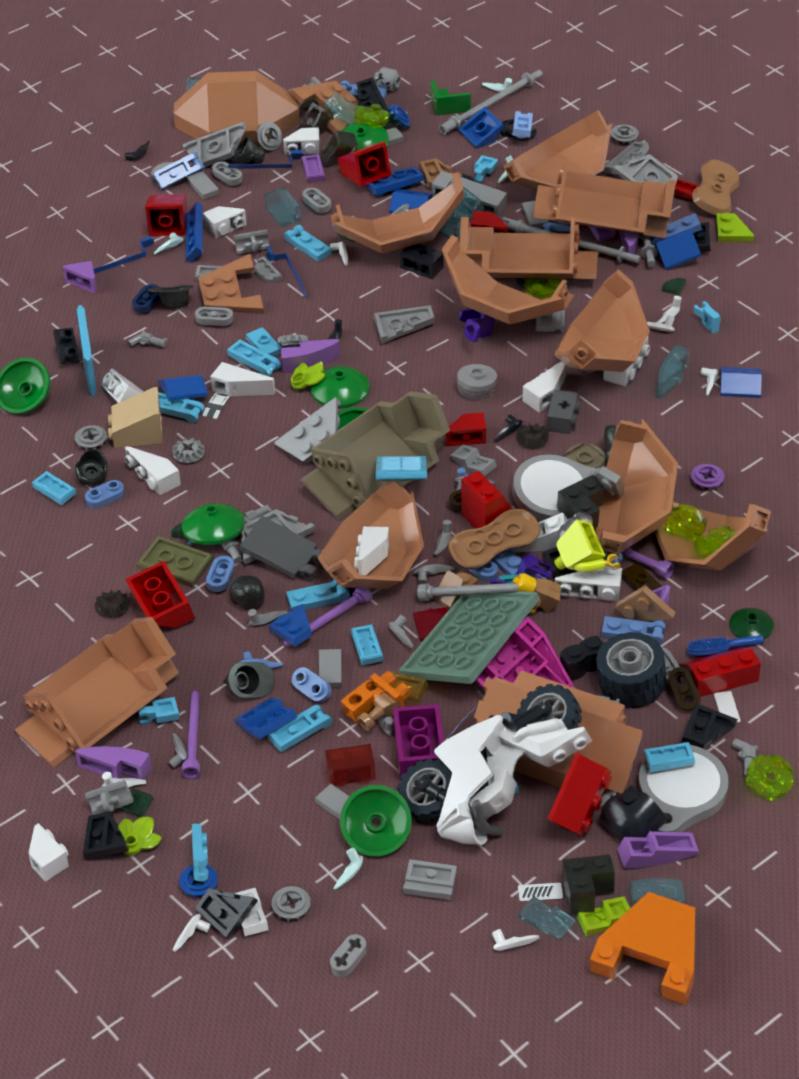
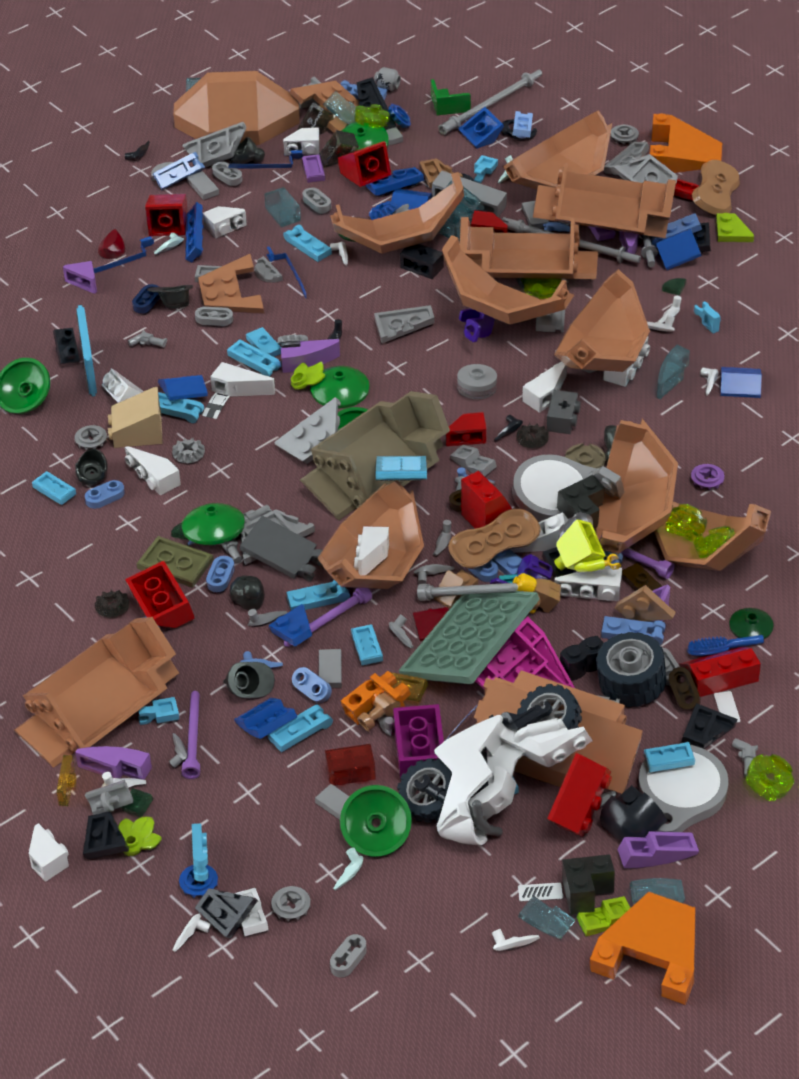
light grey hips [234,229,270,254] -> none
light grey gear [256,122,282,151] -> none
light grey plate [403,859,457,900] -> none
light aqua bar [482,78,512,92] -> none
none -> clear yellow plate [56,755,76,806]
none -> dark red piece [98,229,126,259]
none -> blue gear [369,201,397,220]
none -> orange wedge [650,113,722,173]

